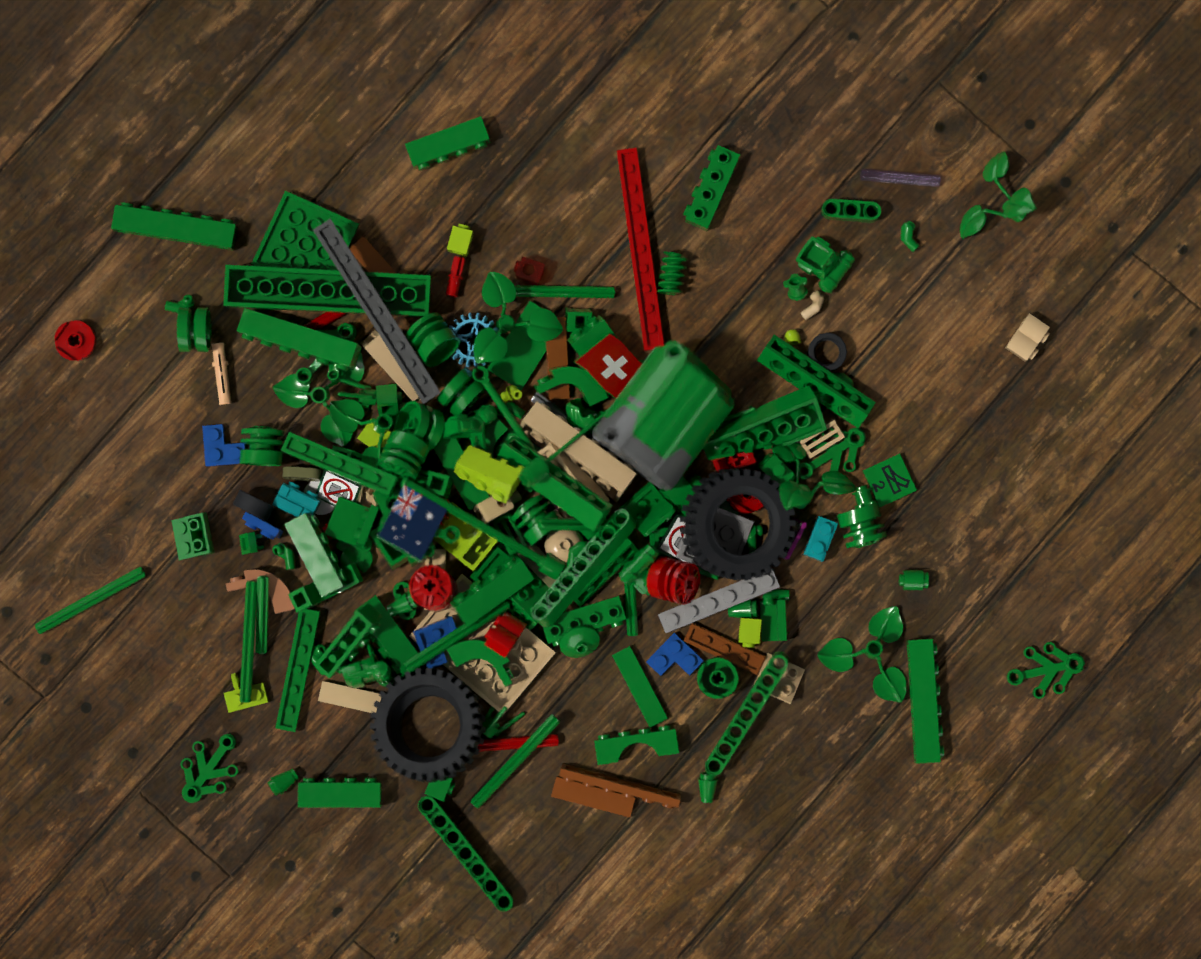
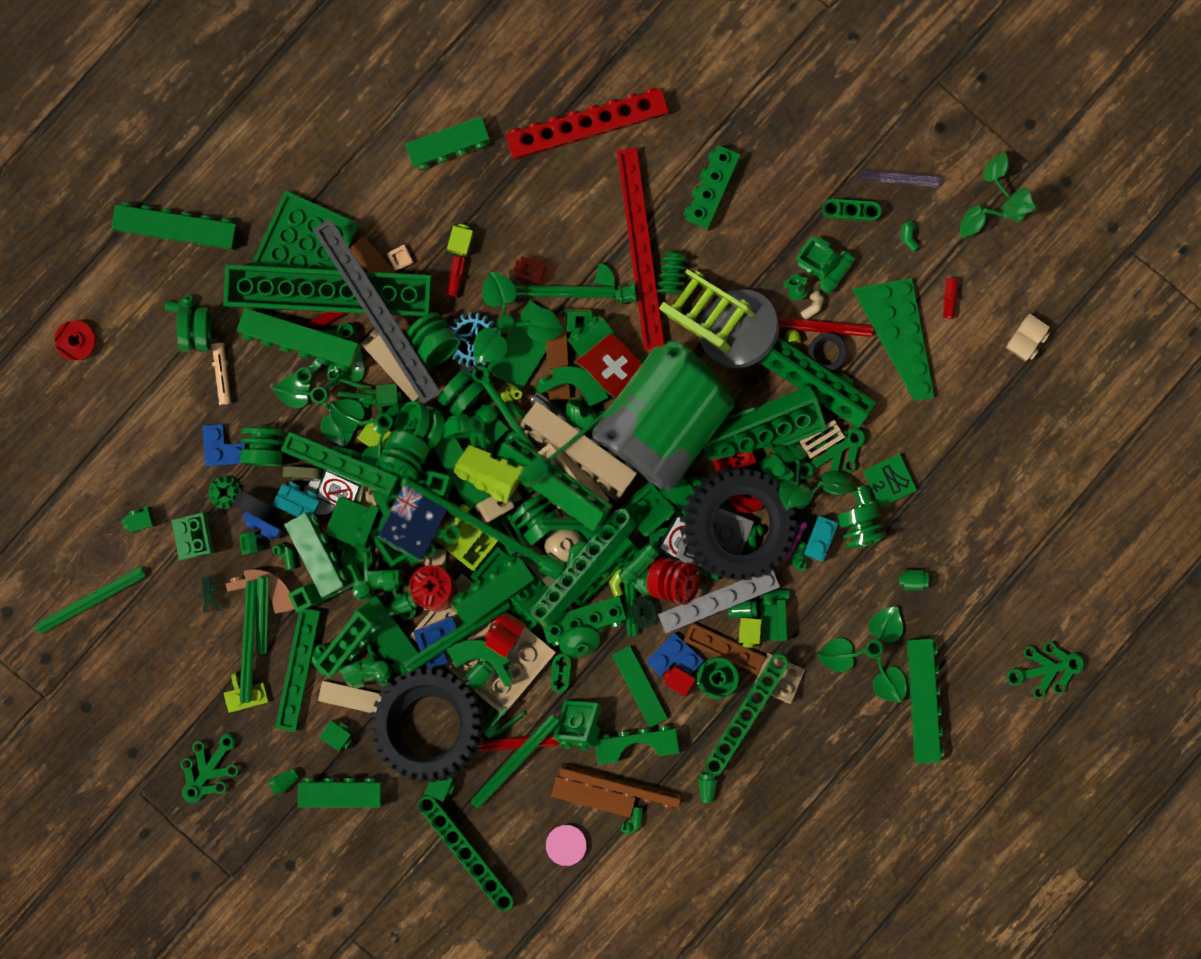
none -> green brick [122,506,155,533]
none -> clear green plate [201,577,221,613]
none -> green gear [208,476,241,509]
none -> green brick [319,720,352,751]
none -> green piece [353,551,403,601]
none -> light nougat tile [386,244,414,272]
none -> lime arm [443,504,469,529]
none -> green brick [464,660,494,690]
none -> red brick [506,87,668,161]
none -> bright pink tile [546,825,586,866]
none -> green beam [550,654,571,693]
none -> green plate [553,700,602,751]
none -> green tile [594,263,615,287]
none -> lime arm [609,567,623,597]
none -> green brick [615,282,638,305]
none -> green arm [621,807,643,835]
none -> clear green gear [629,596,658,628]
none -> lime fence [659,269,755,354]
none -> red brick [663,666,695,697]
none -> dark grey dish [700,289,780,368]
none -> red axle [779,317,873,337]
none -> green arm [790,540,807,571]
none -> green wing [851,278,934,402]
none -> red axle [942,278,959,319]

